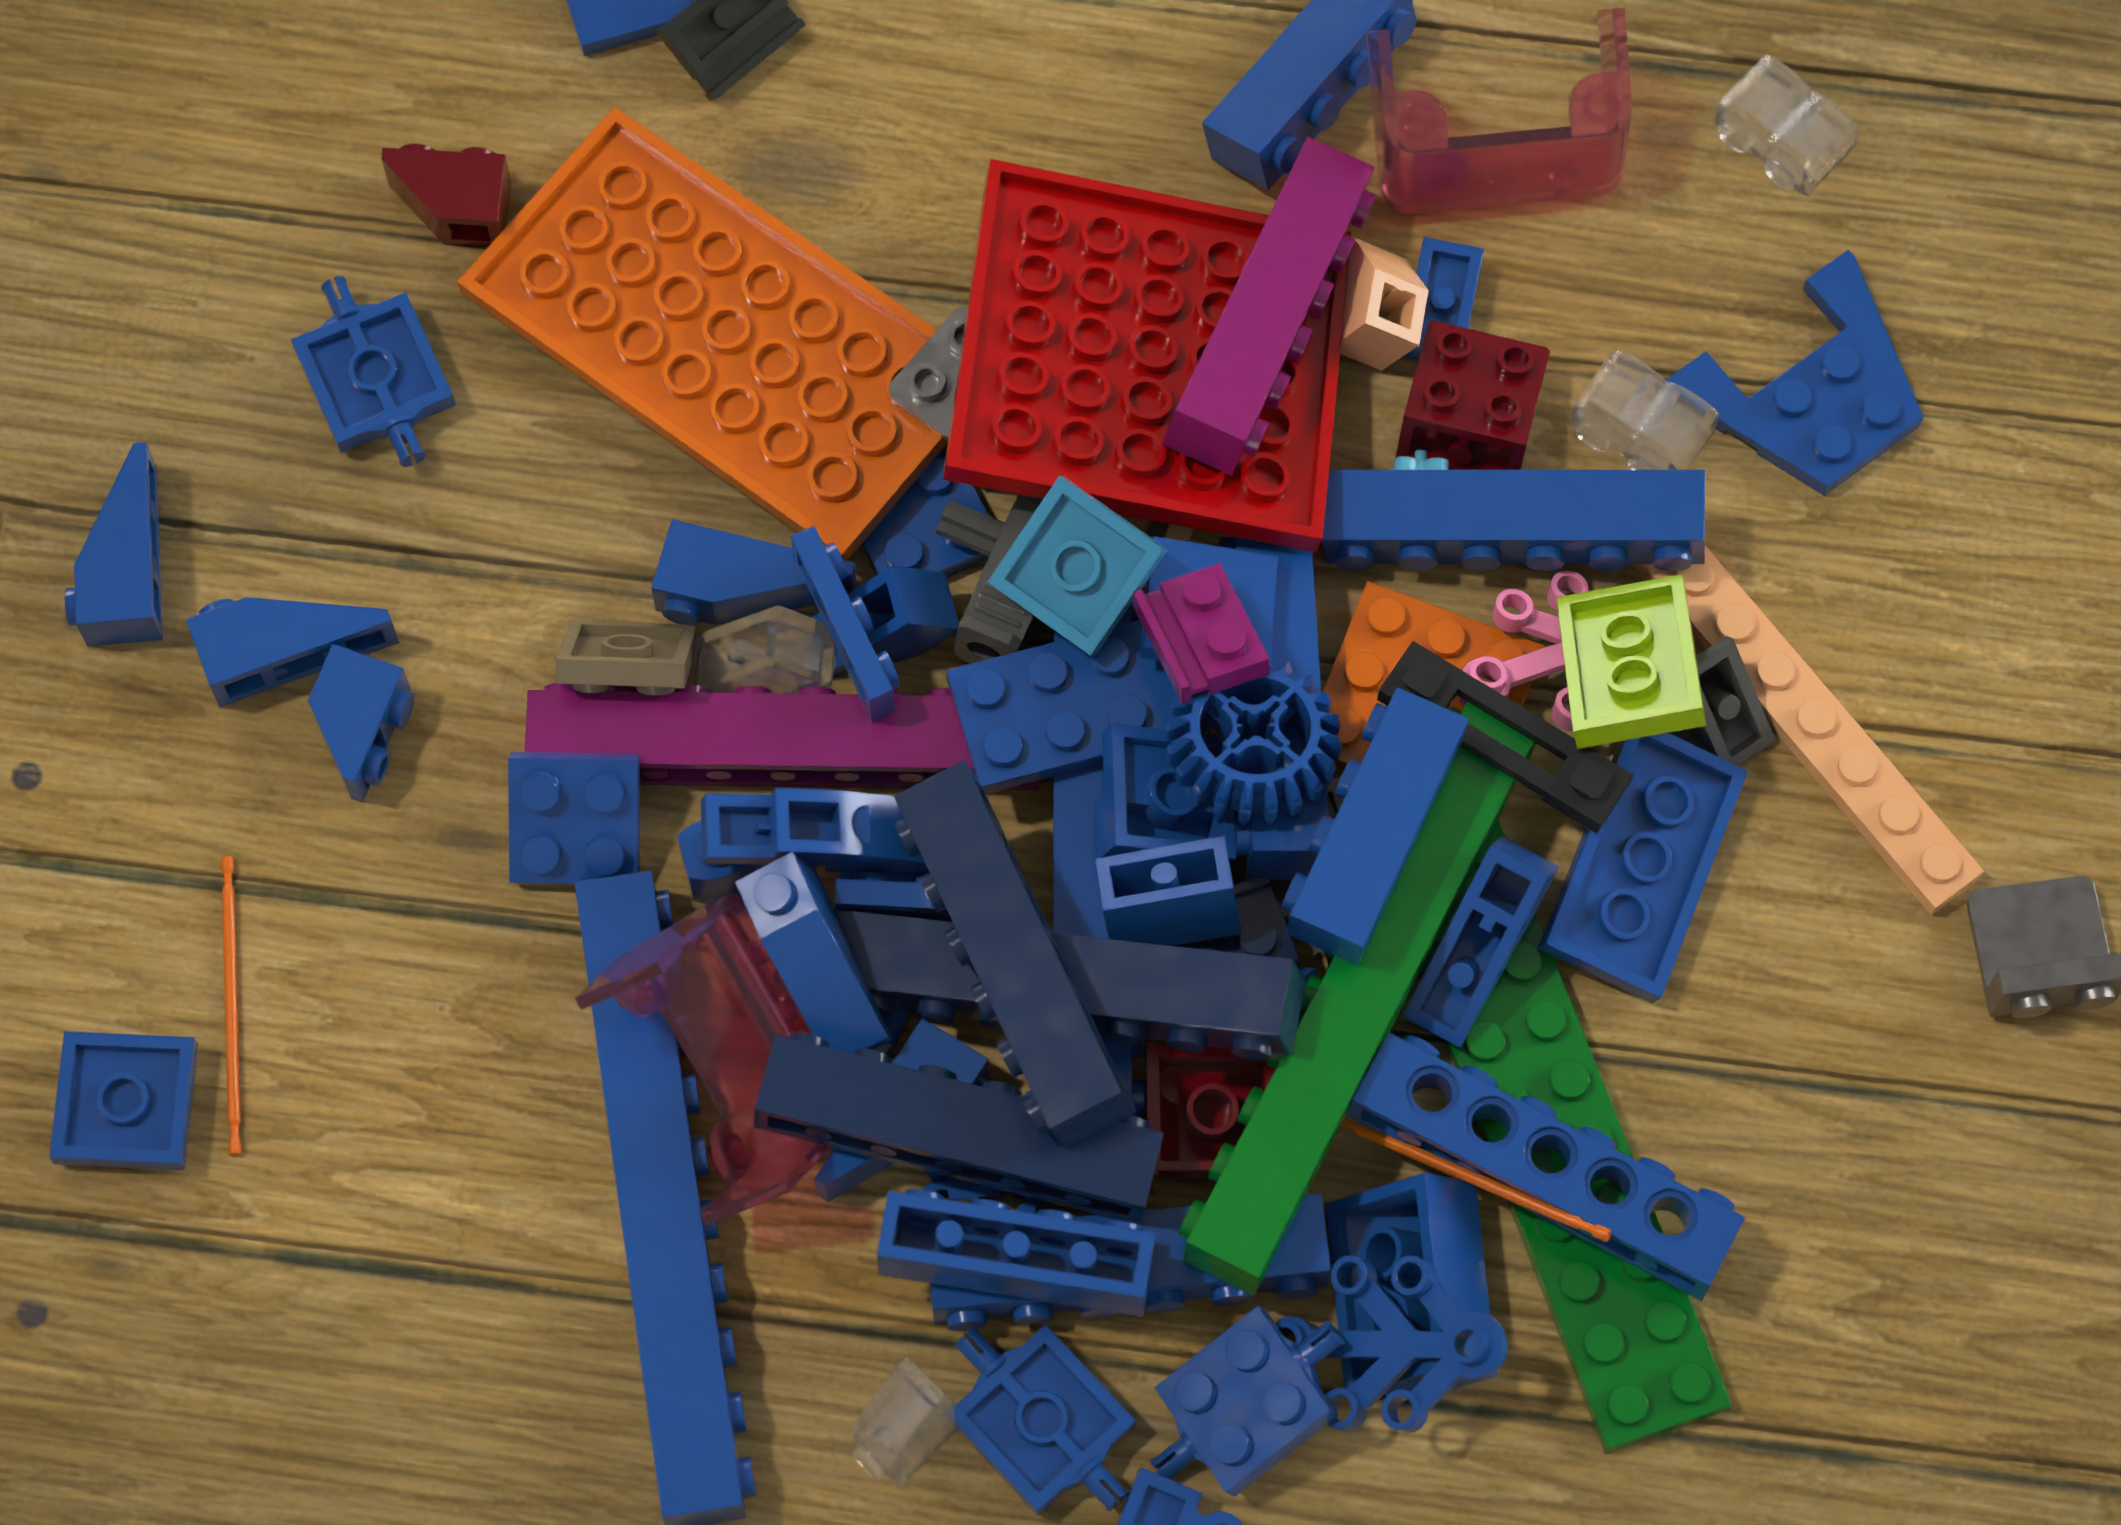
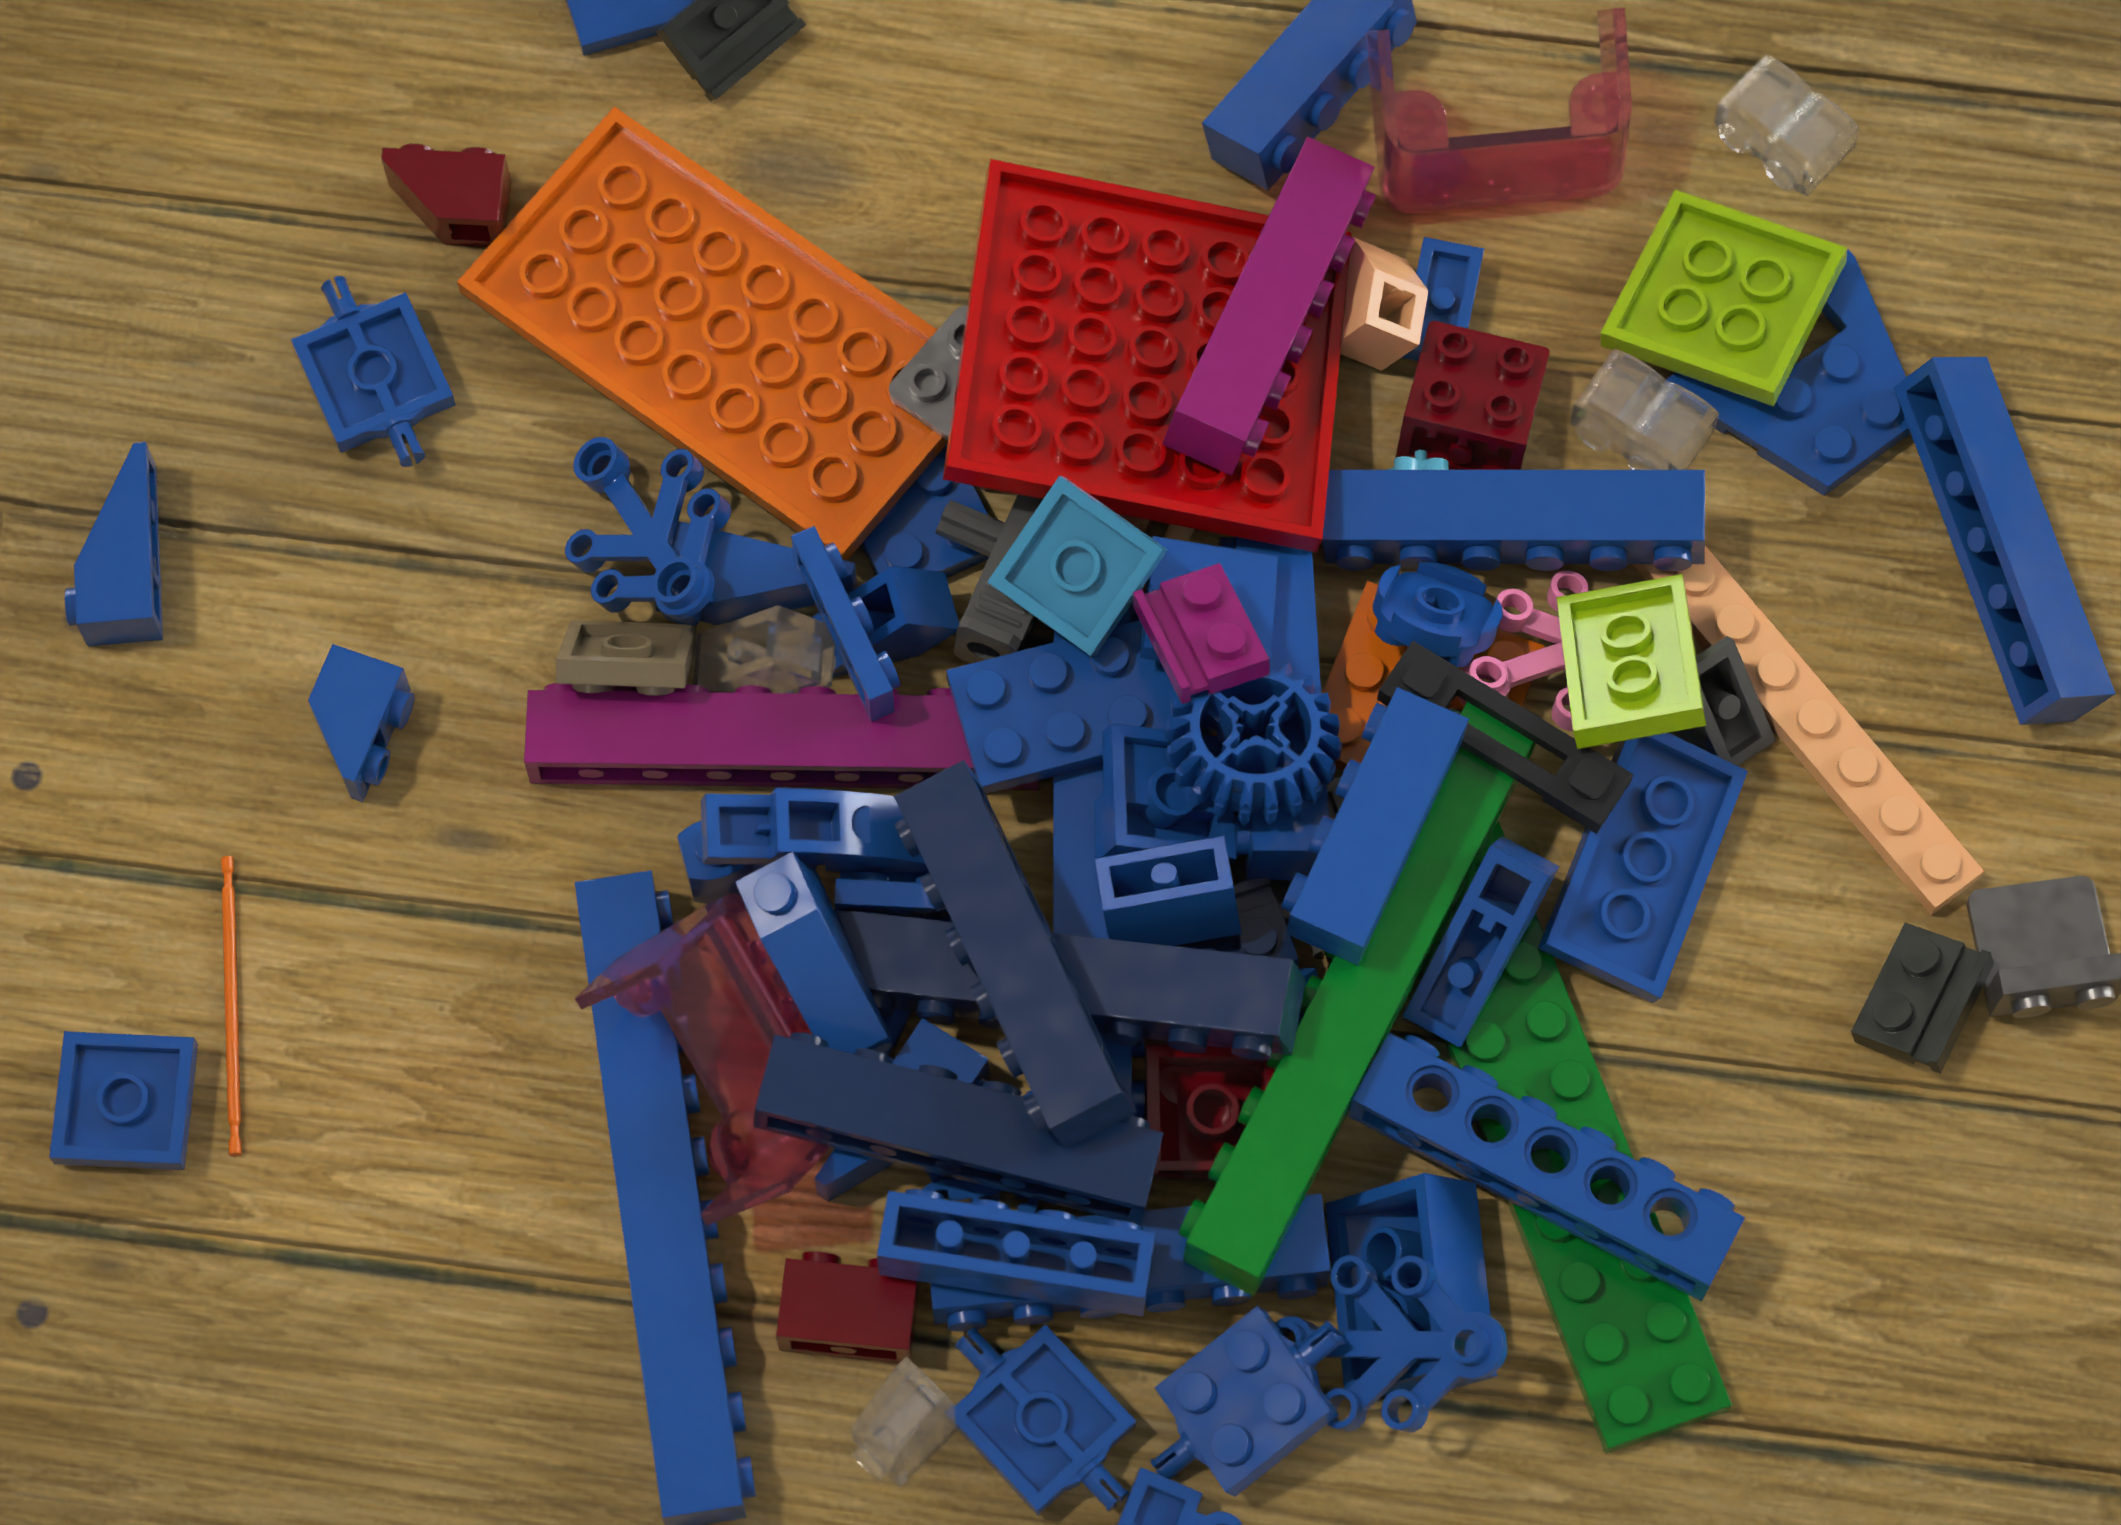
blue slope [186,597,399,707] -> none
blue plate [508,752,640,884] -> none
orange piece [1341,1118,1612,1242] -> none
none -> blue plant [565,437,731,619]
none -> dark red brick [776,1251,920,1364]
none -> blue plate [1372,562,1503,667]
none -> lime plate [1600,190,1847,406]
none -> pearl dark grey plate [1851,922,1994,1074]
none -> blue brick [1894,357,2116,725]

